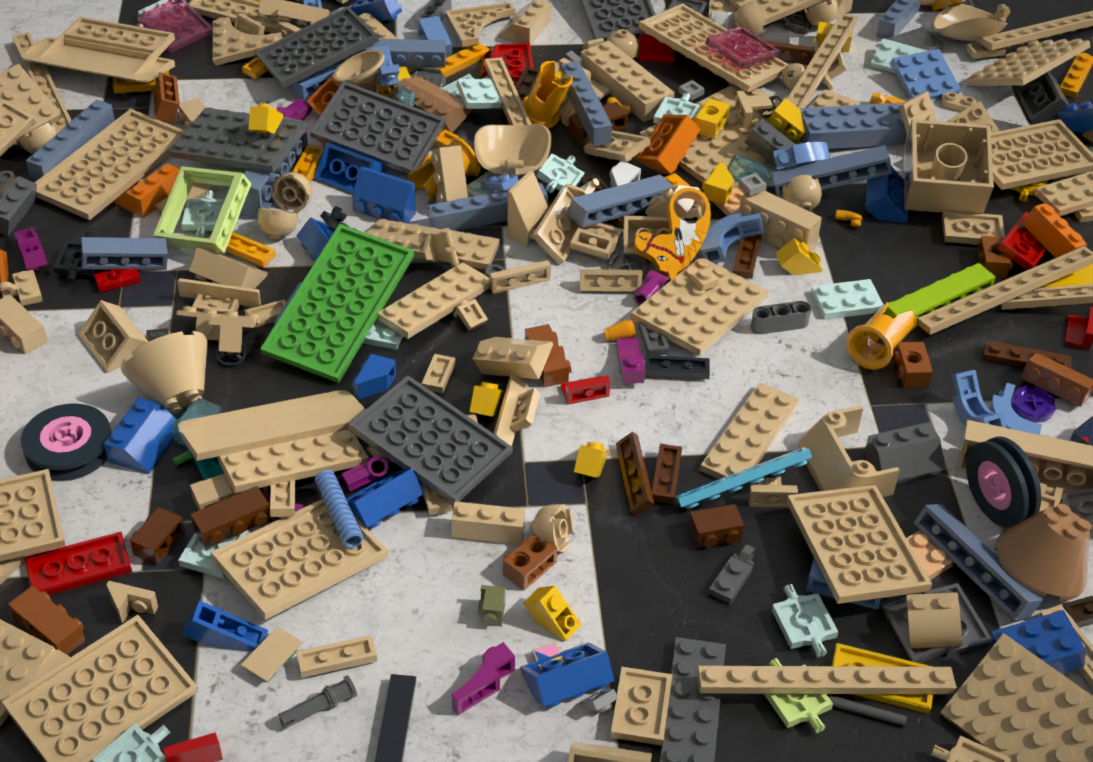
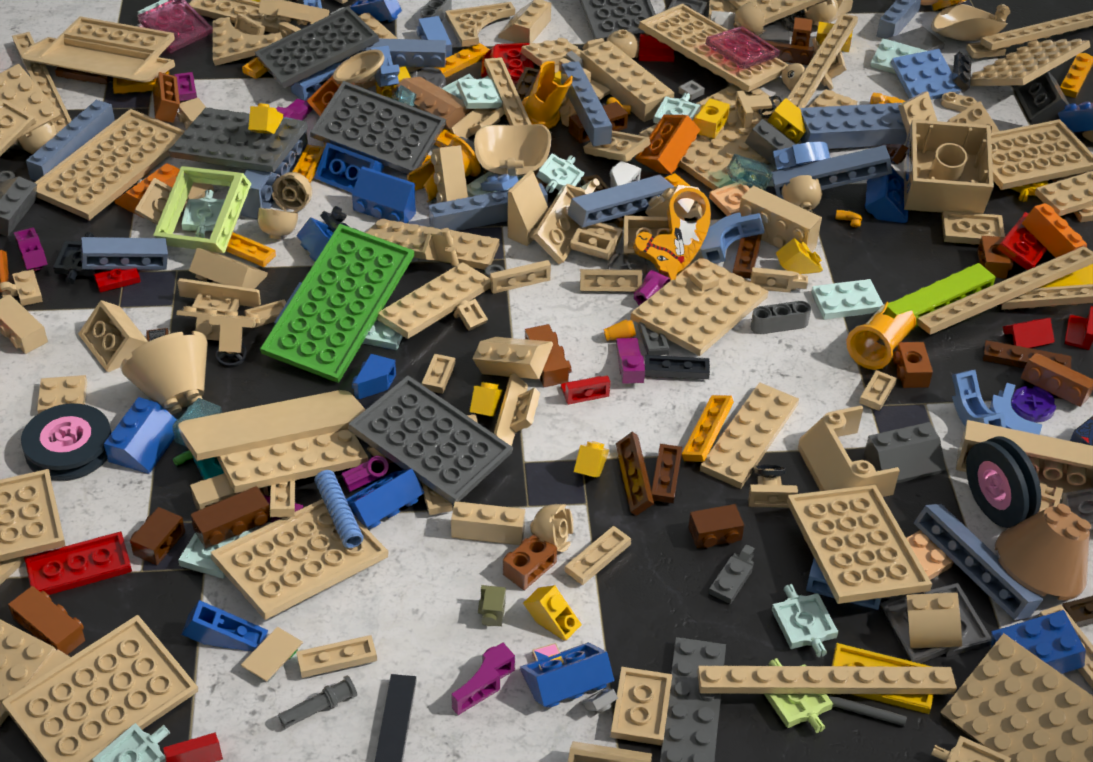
tan slope [106,581,158,623] -> none
medium azure plate [675,447,812,509] -> none
yellow slope [702,162,734,205] -> none
light grey plate [738,173,767,196] -> none
none -> tan plate [37,375,87,414]
none -> reddish brown plate [55,67,112,85]
none -> tan plate [134,178,189,225]
none -> magenta plate [174,72,197,101]
none -> tan bracket [450,106,505,139]
none -> tan plate [521,38,581,67]
none -> tan plate [565,526,631,585]
none -> light orange plate [681,395,734,462]
none -> tan hinge [750,267,808,293]
none -> dark orange brick [791,17,813,46]
none -> tan plate [859,370,897,411]
none -> reddish brown plate [882,144,908,165]
none -> black plate [952,51,972,92]
none -> red panel [1003,318,1054,348]

